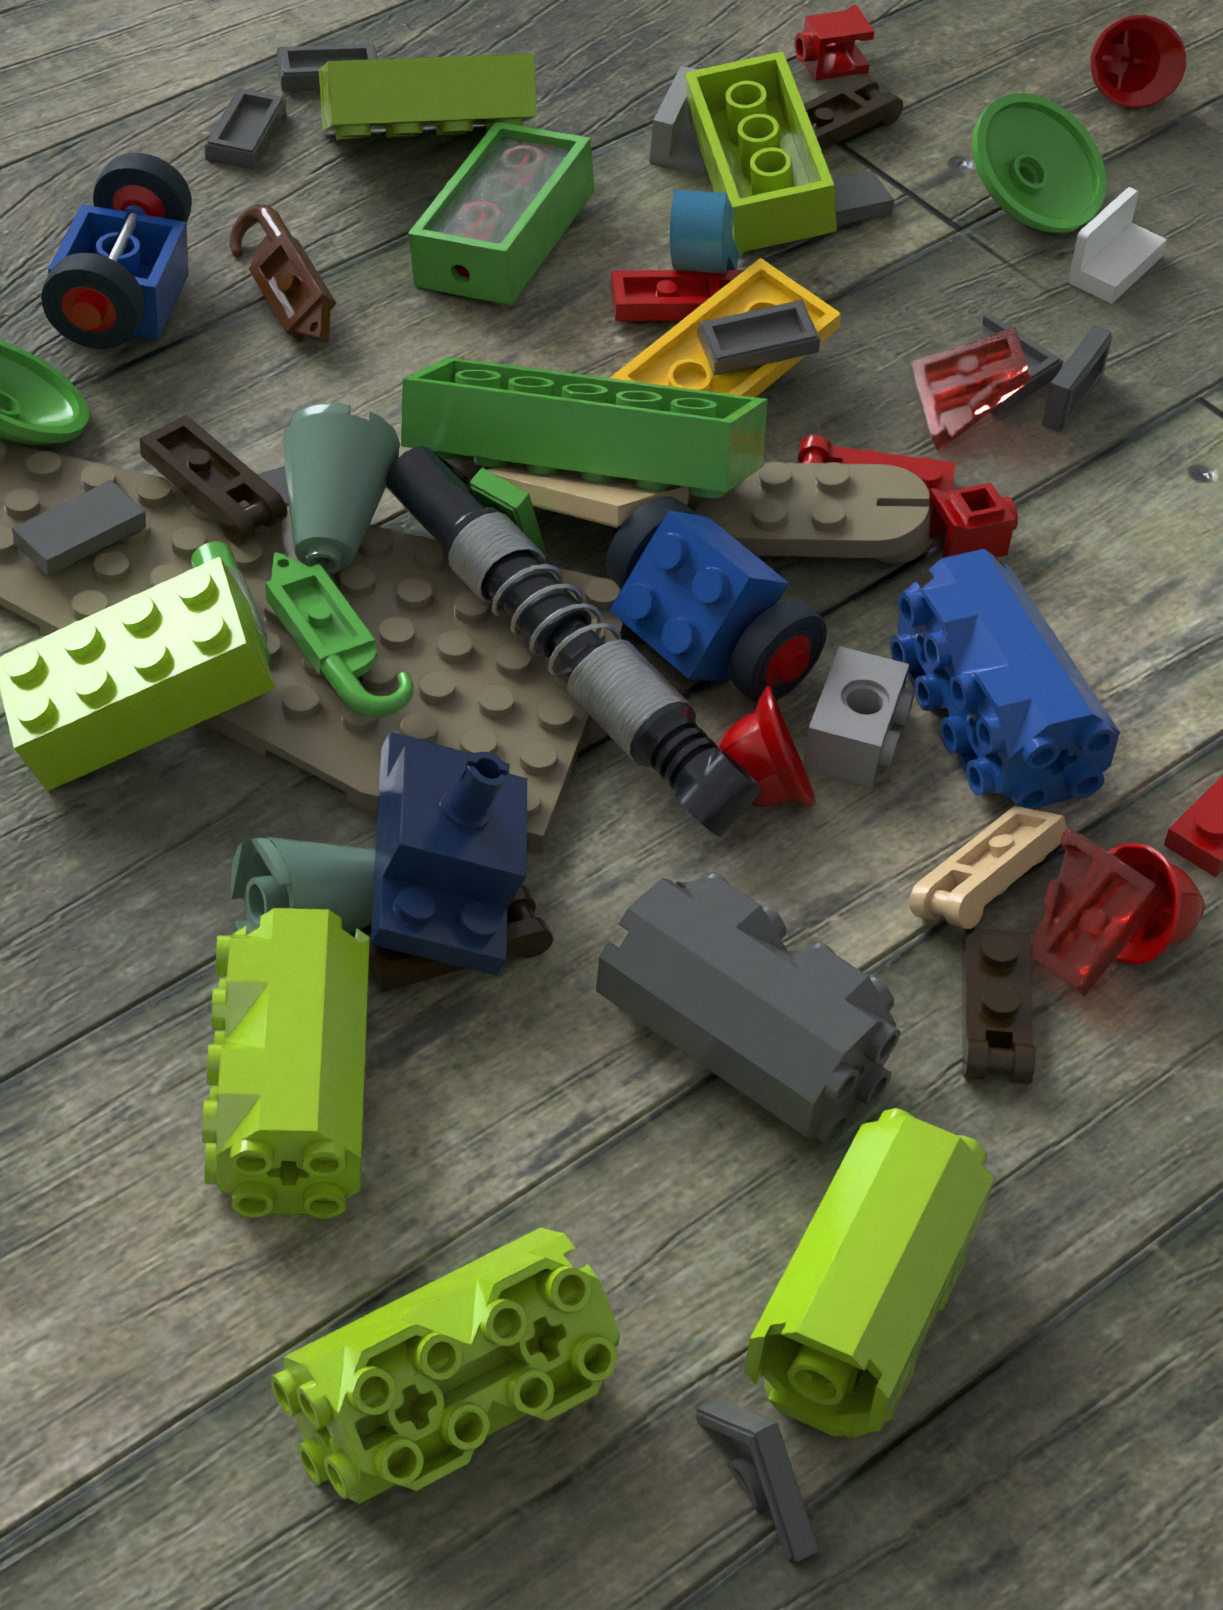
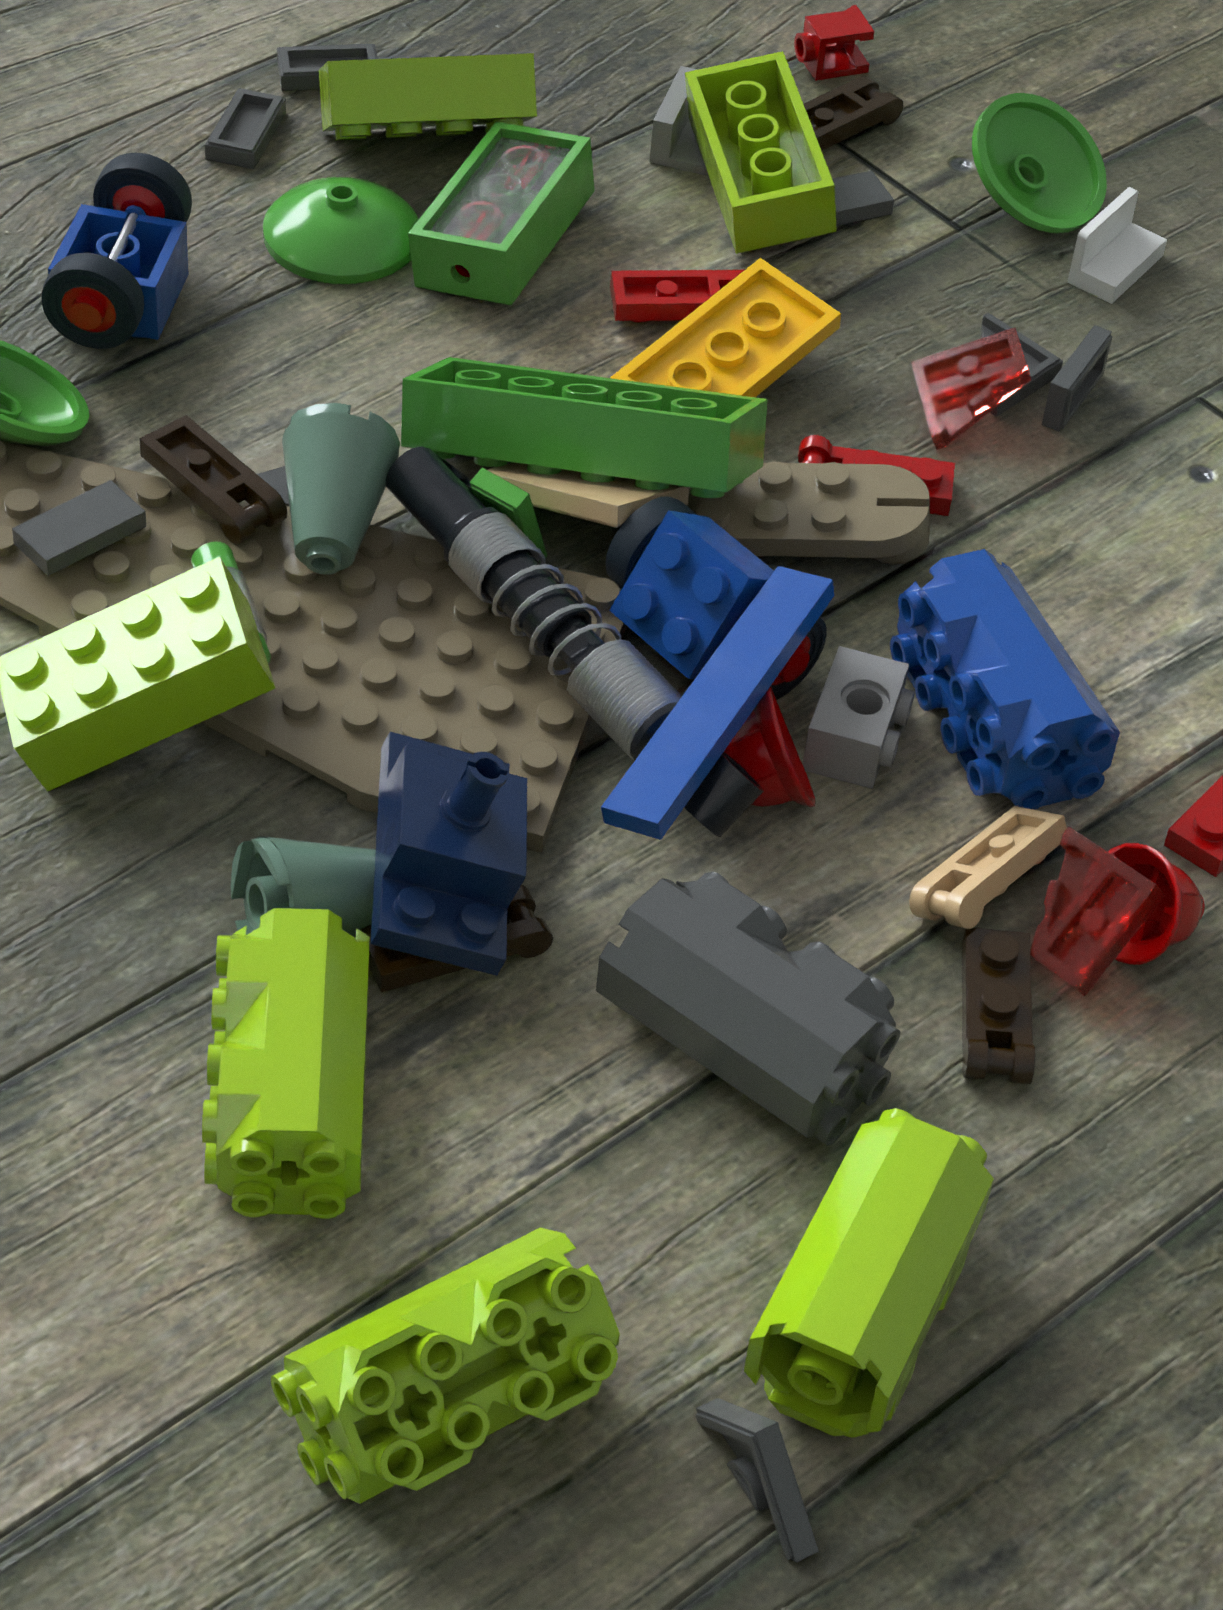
reddish brown plate [229,204,337,343] -> none
bright green plate [265,552,414,717] -> none
dark azure brick [670,189,739,274] -> none
dark grey tile [697,300,820,376] -> none
red window [929,483,1018,558] -> none
red hat [1090,15,1186,108] -> none
none -> bright green dish [263,177,419,284]
none -> blue tile [601,566,835,840]

